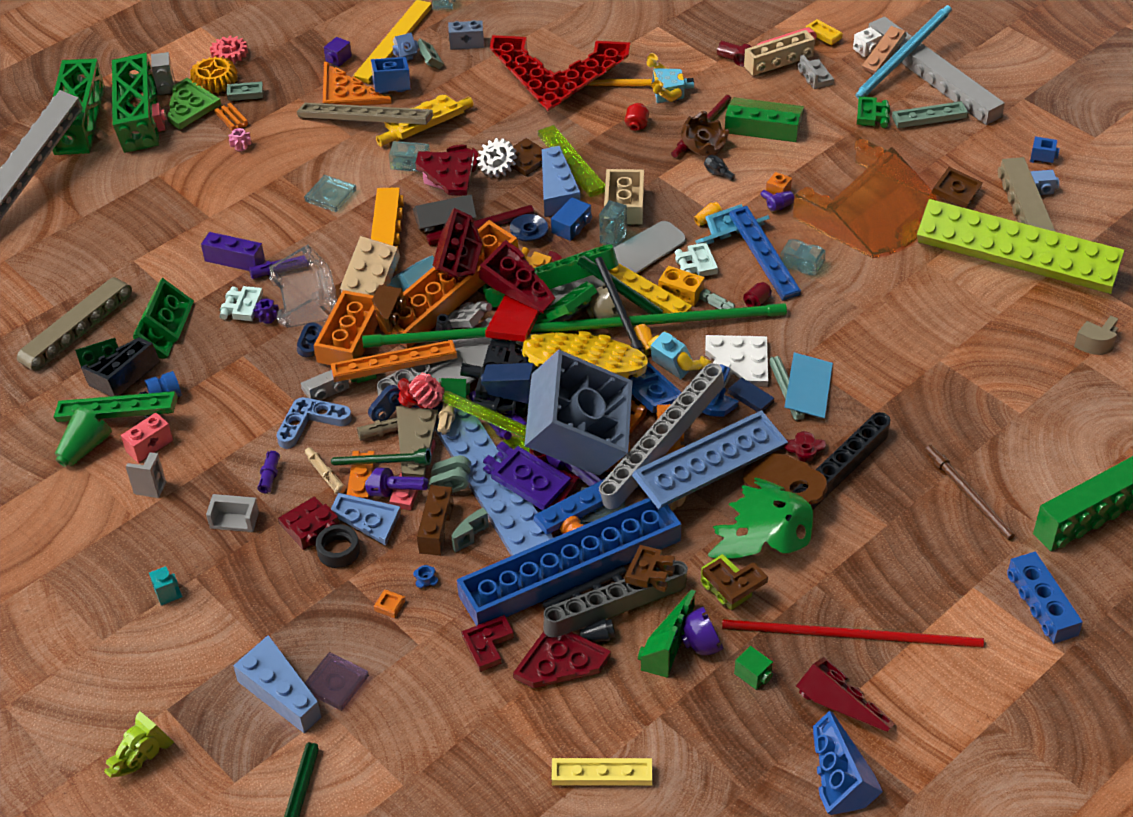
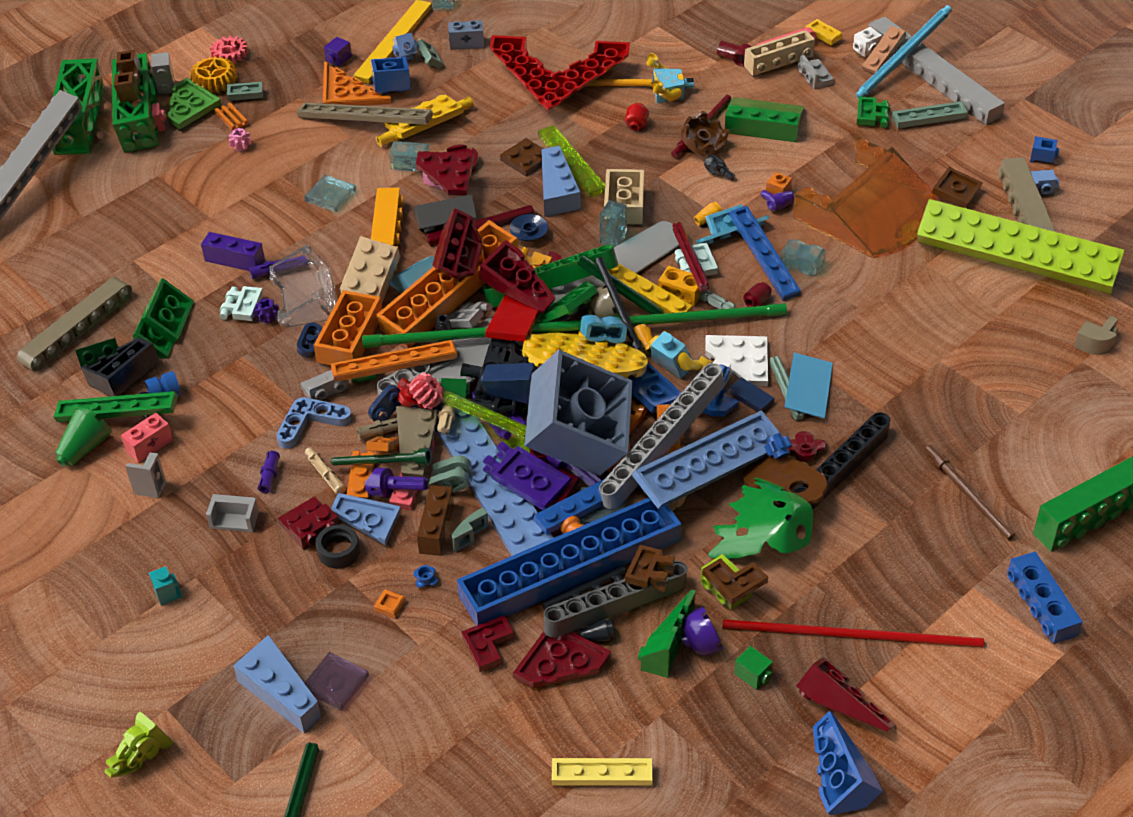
reddish brown slope [372,285,406,332] -> none
white gear [477,138,517,178] -> none
blue brick [551,197,592,241] -> none
none -> reddish brown arch [114,49,141,103]
none -> orange plate [366,436,399,455]
none -> dark azure brick [580,315,627,343]
none -> dark red axle [672,222,710,292]
none -> blue gear [764,433,792,459]

